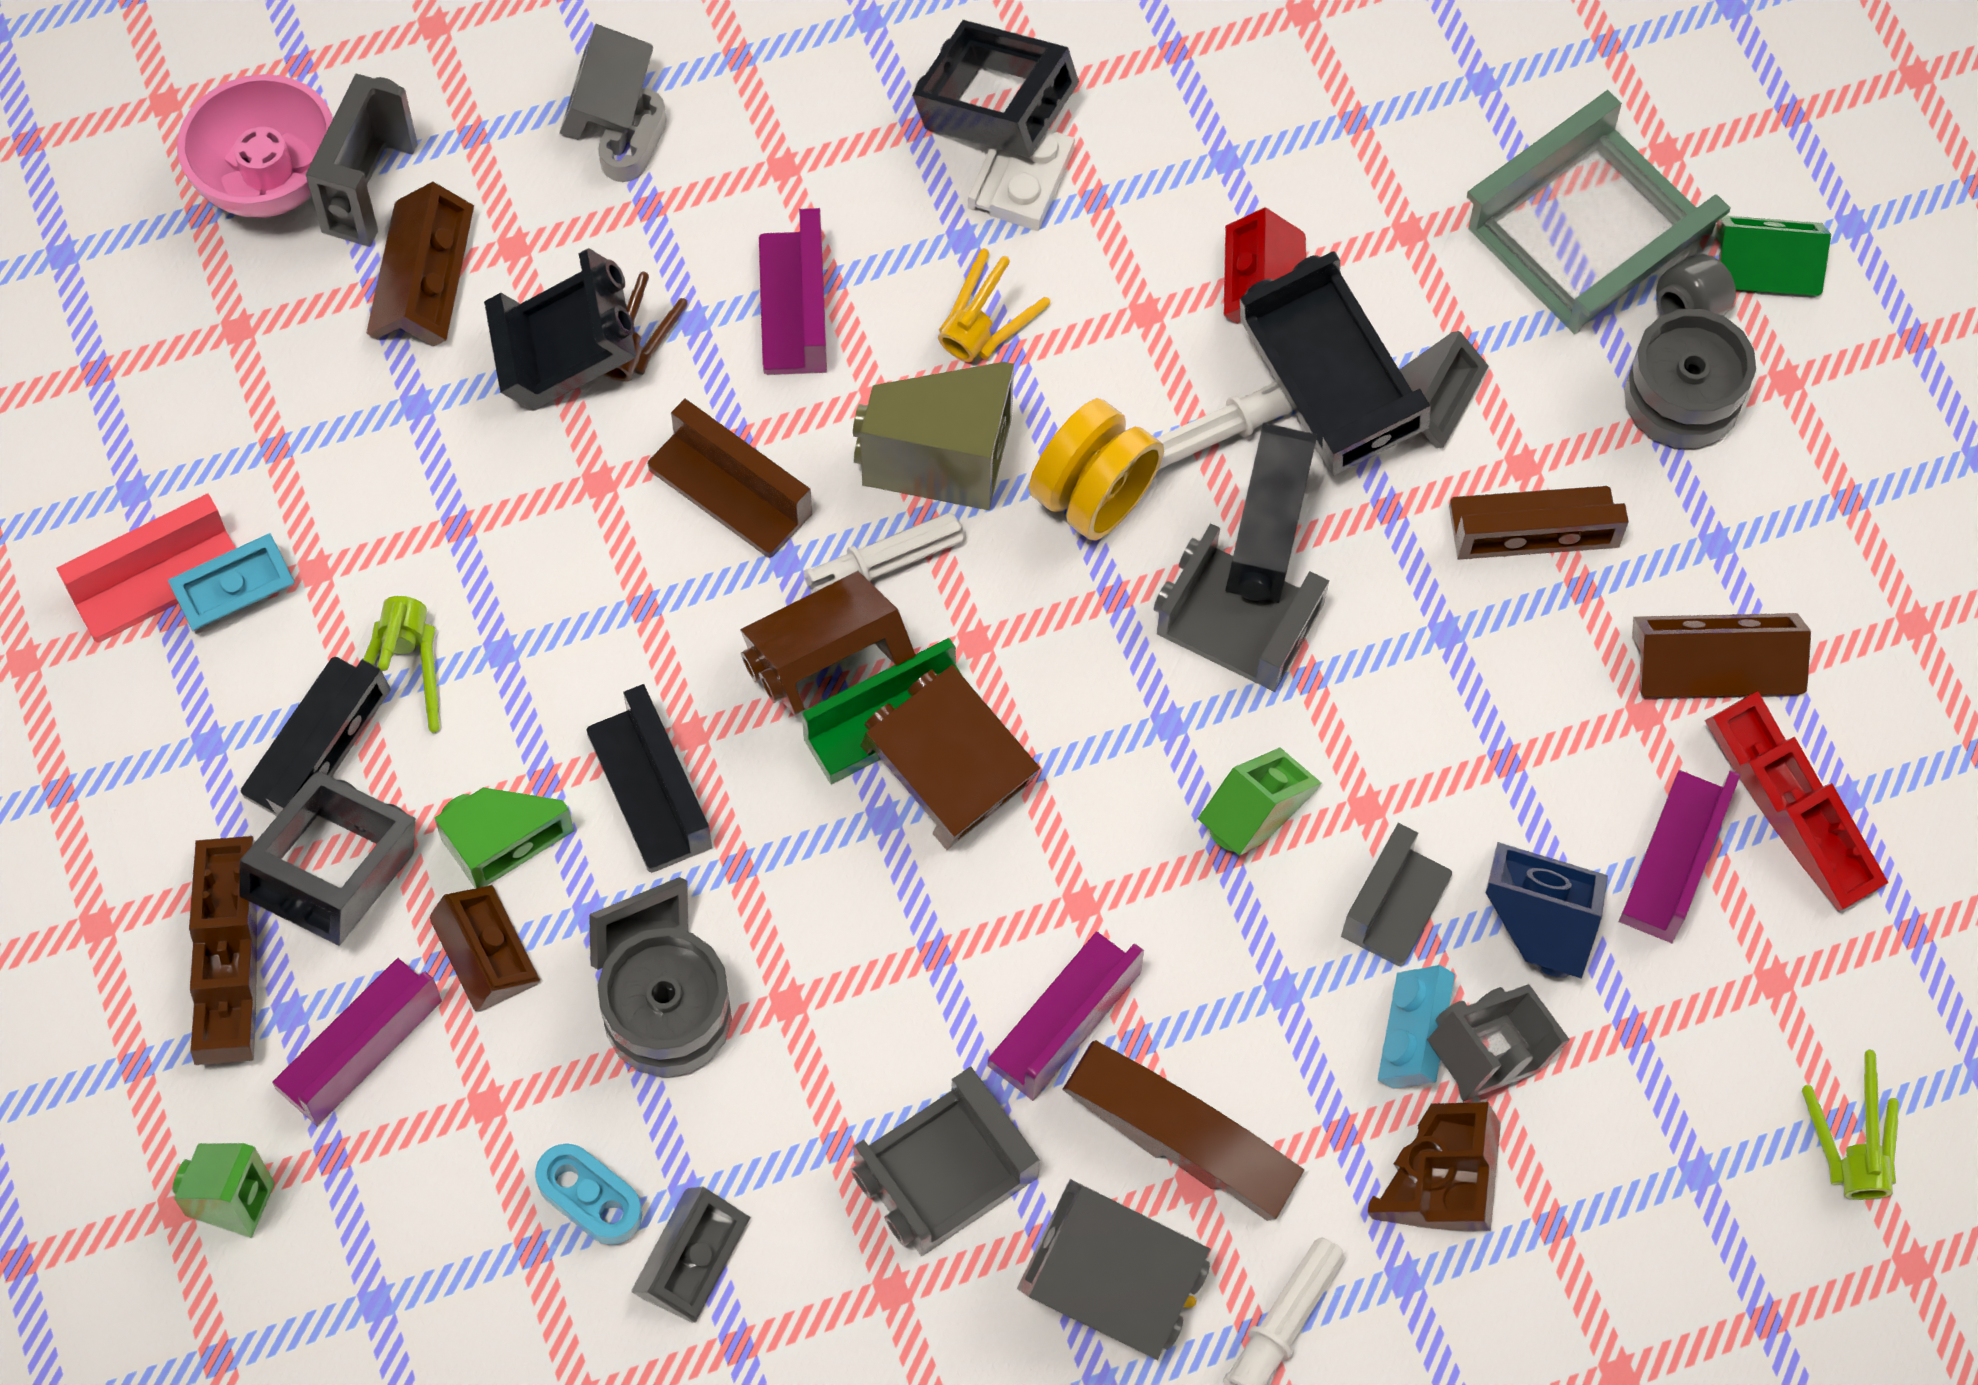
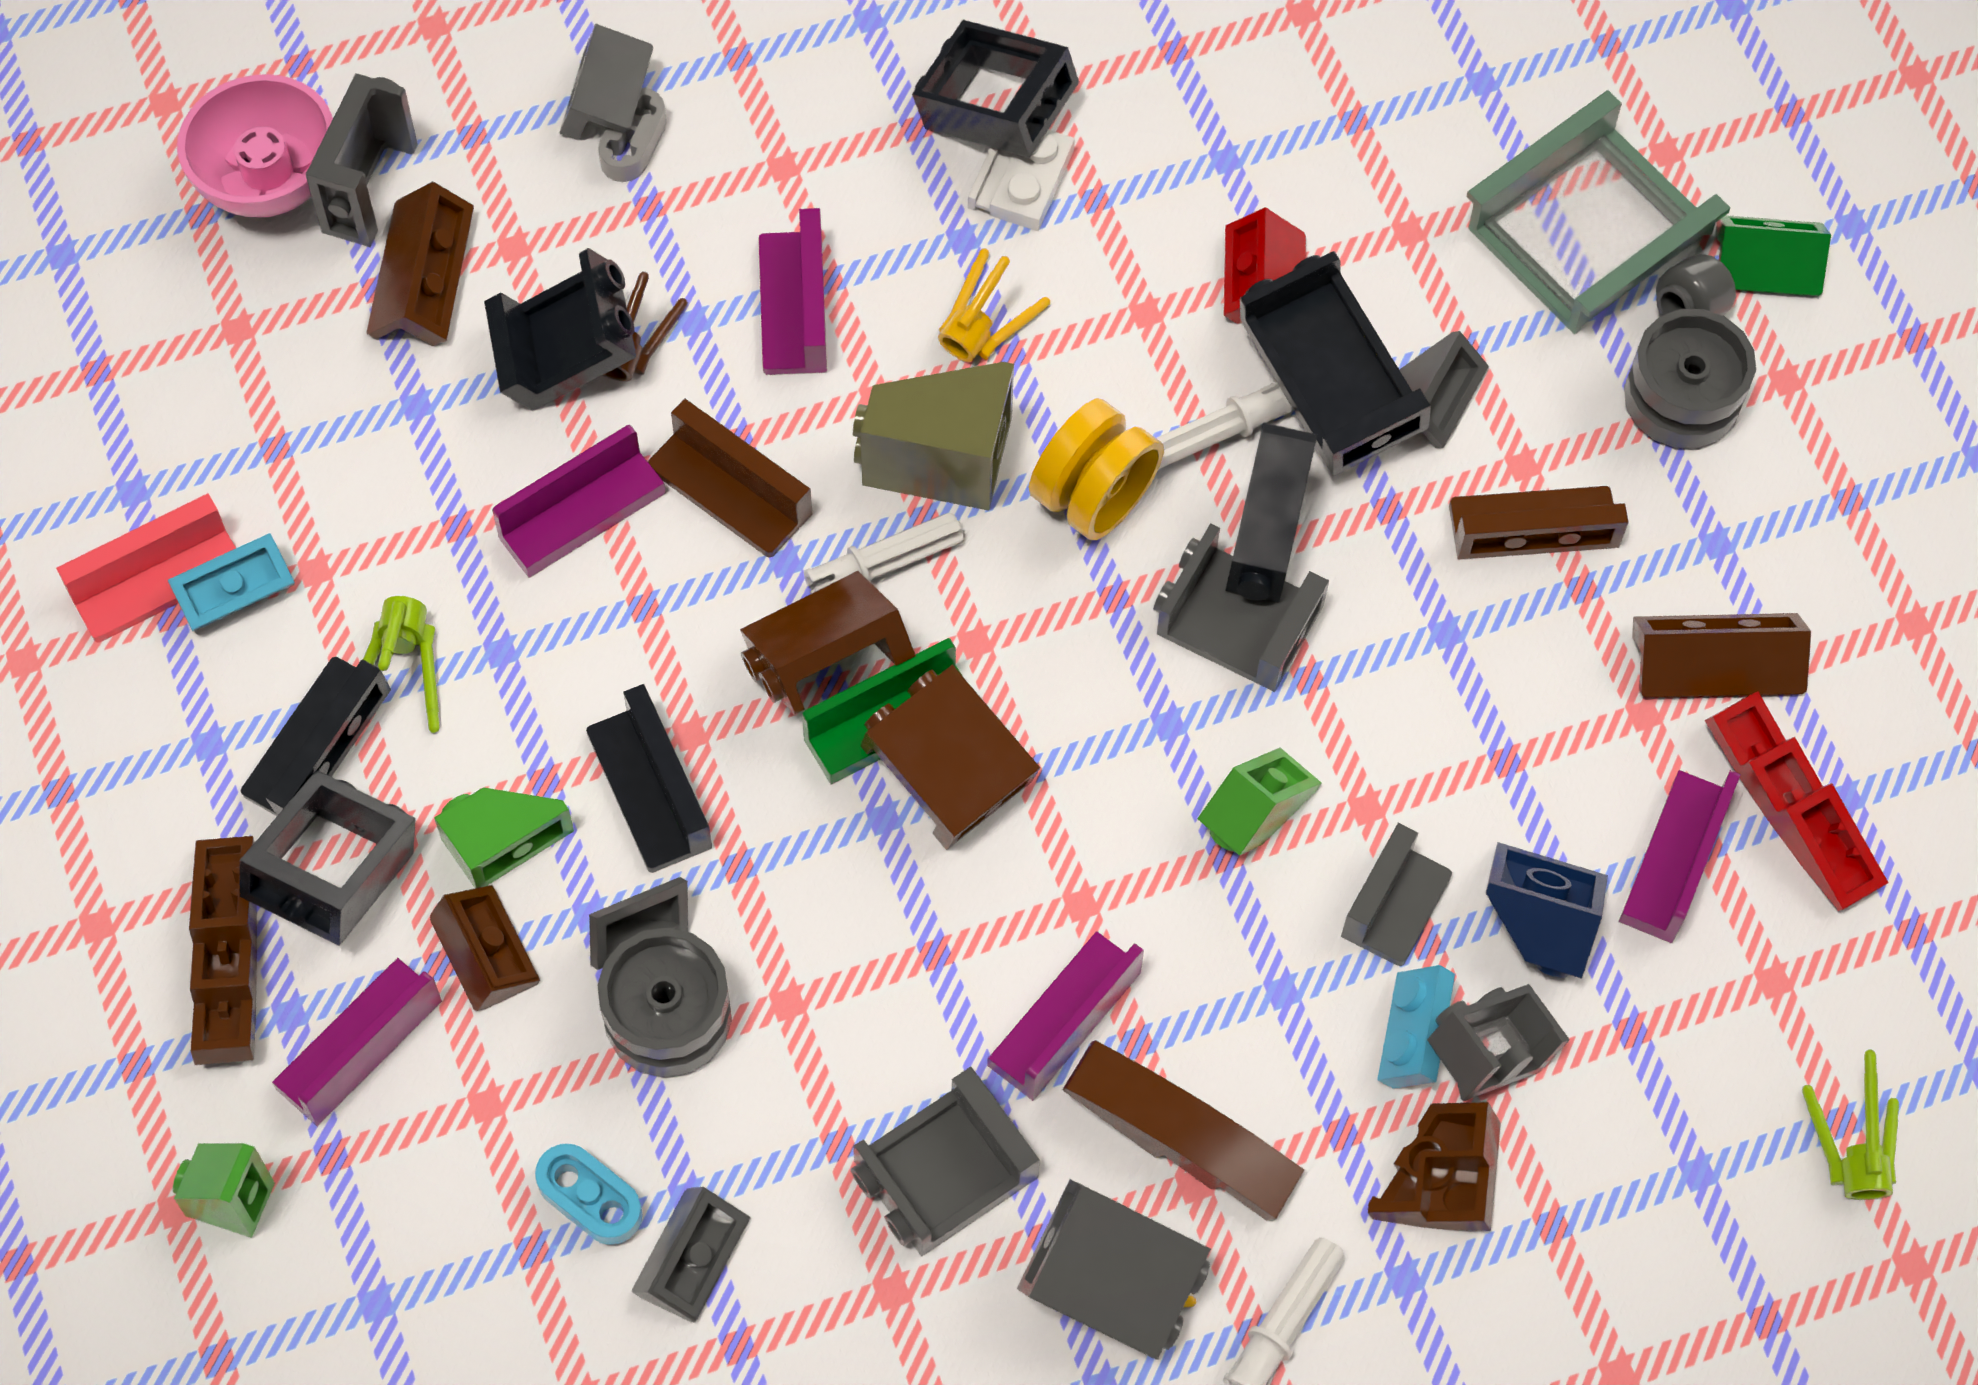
none -> magenta panel [492,424,666,578]

